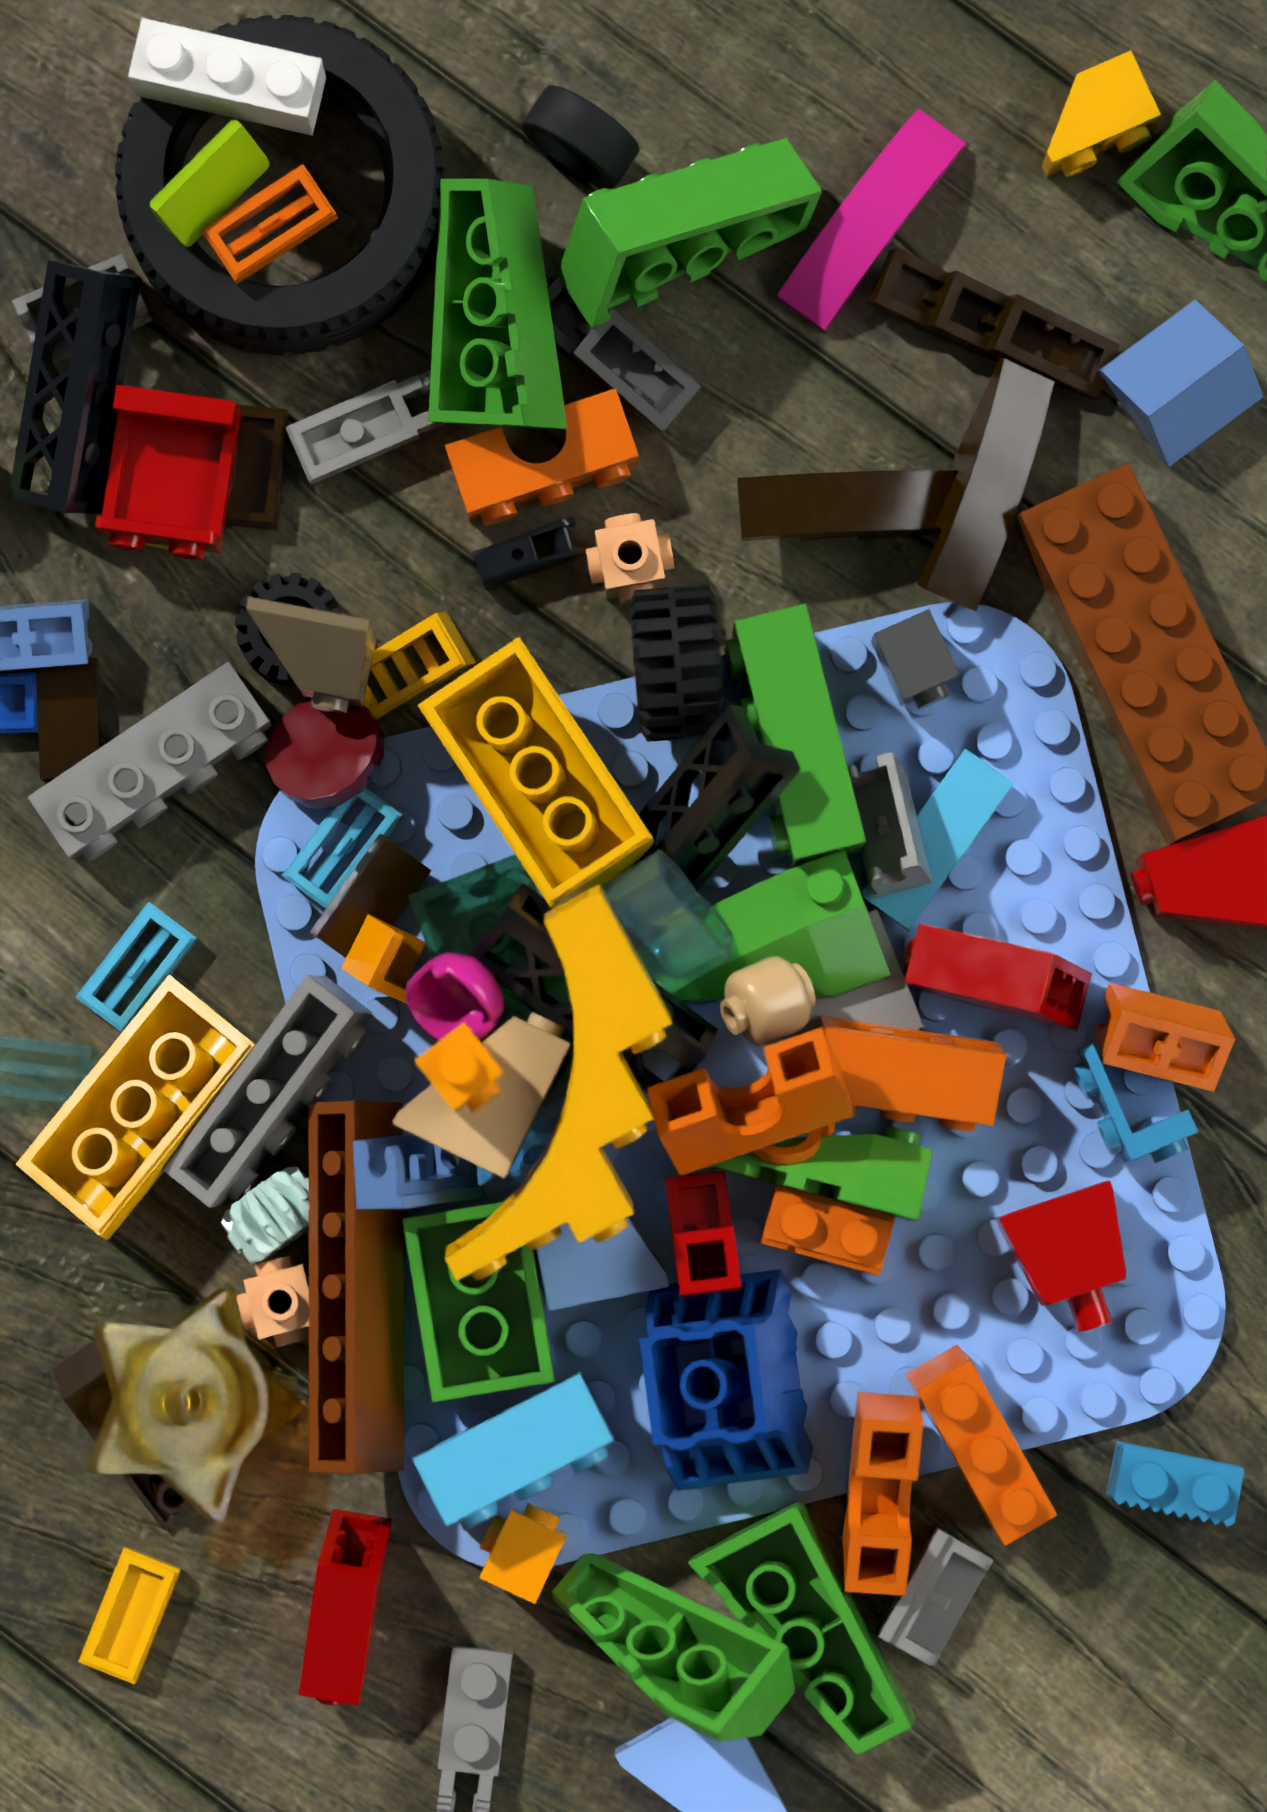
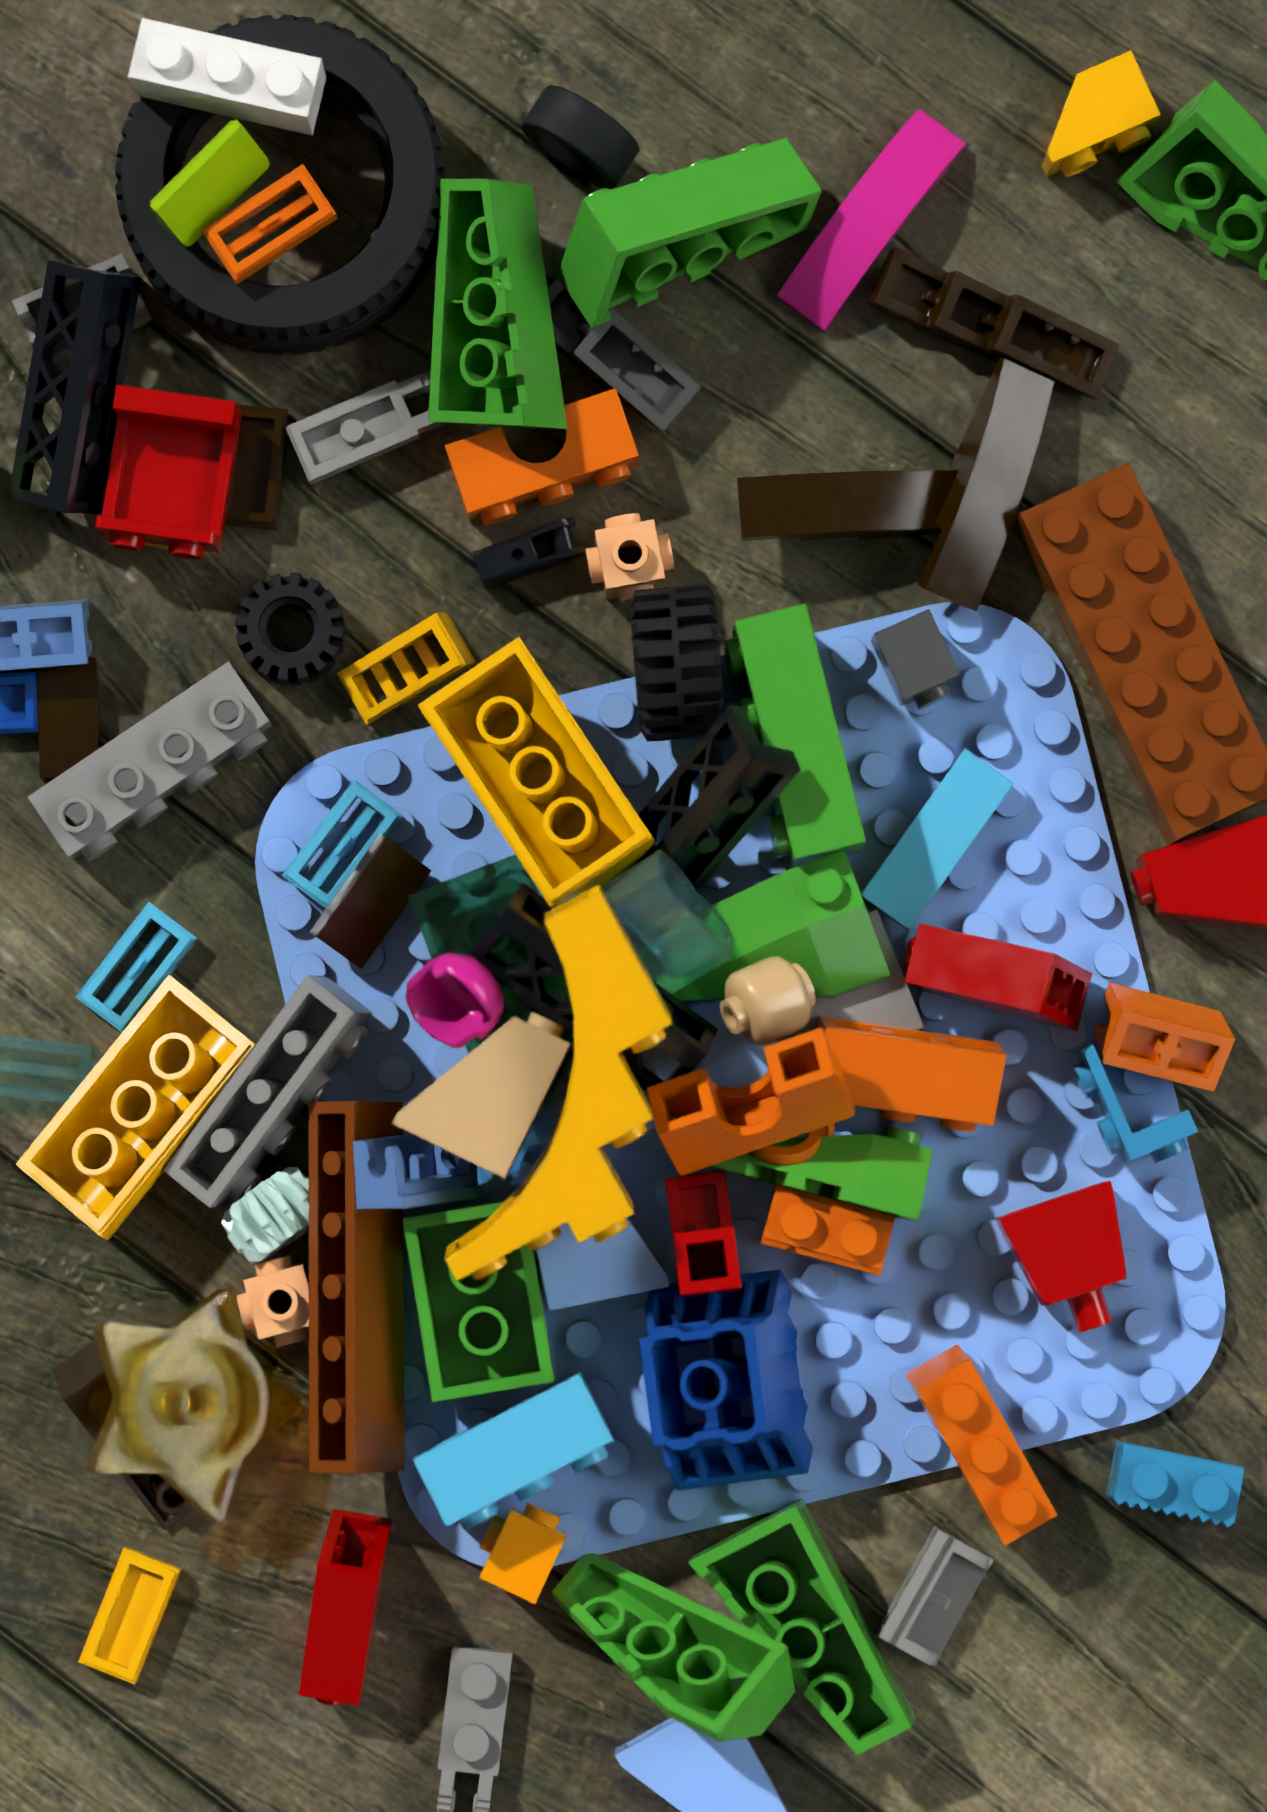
dark tan slope [246,597,377,714] -> none
dark red tile [266,697,384,809] -> none
light orange panel [341,914,426,1004] -> none
light orange brick [414,1022,505,1114] -> none
orange arch [840,1392,924,1596] -> none
light grey hinge [848,752,932,899] -> none
medium blue slope [1098,300,1264,467] -> none

